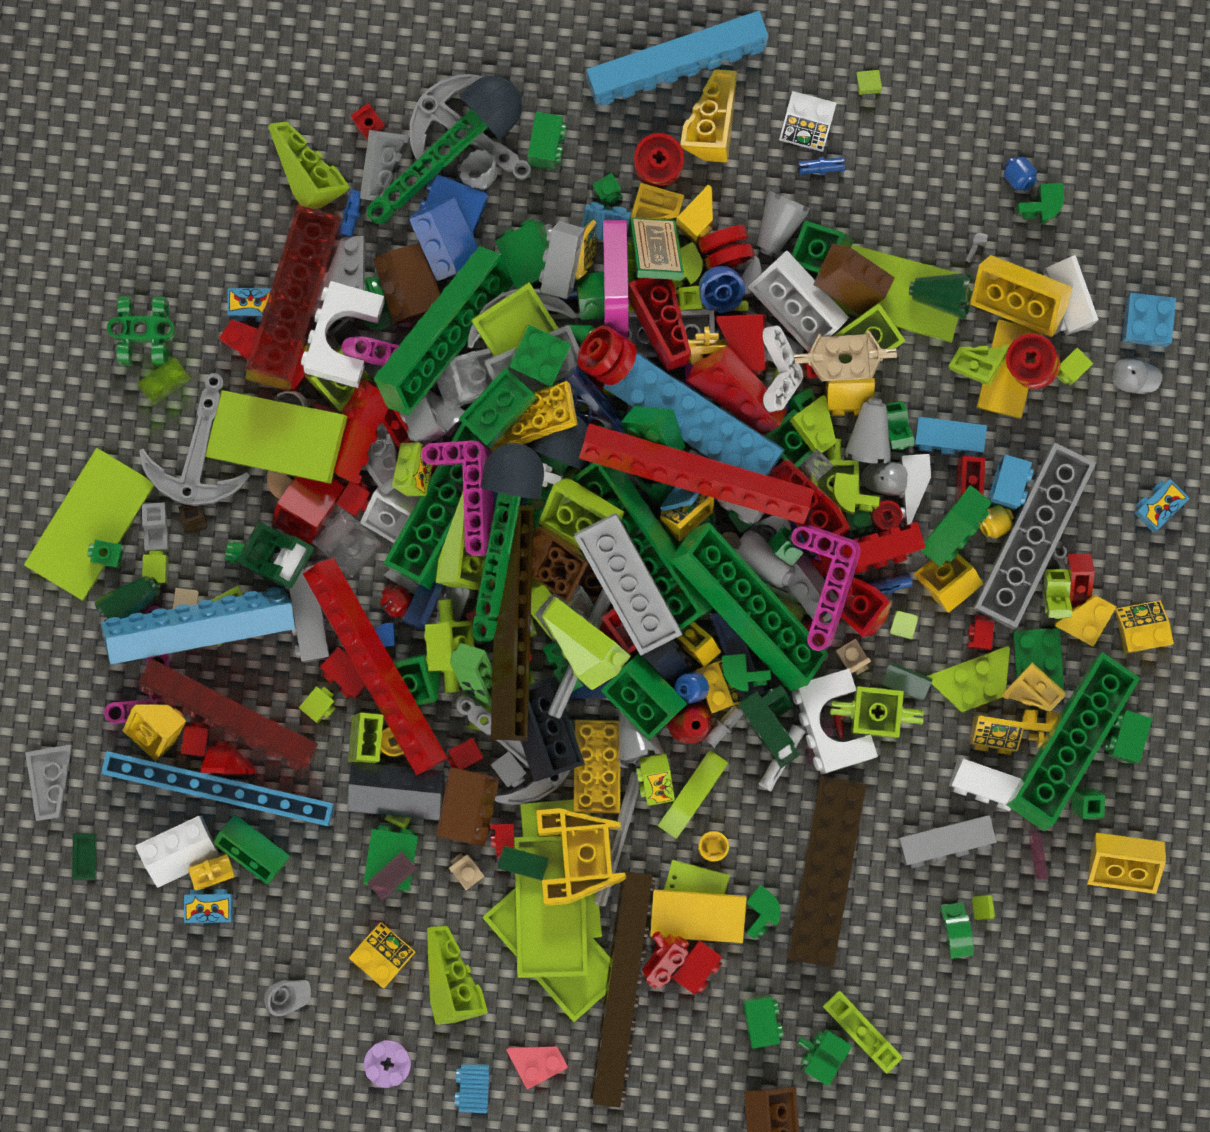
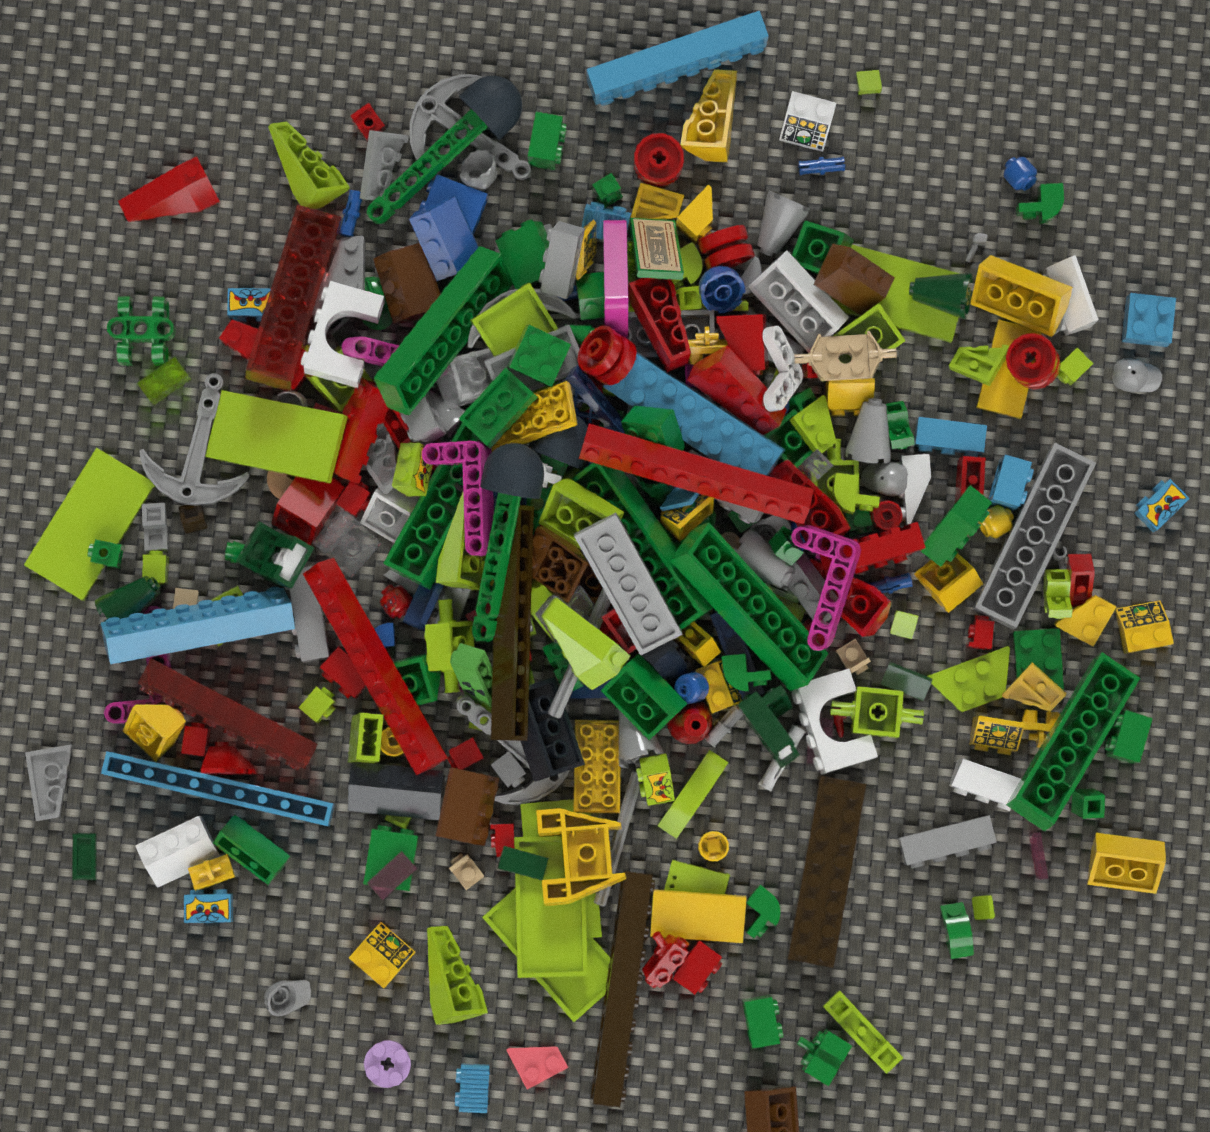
none -> red wedge [118,156,220,222]

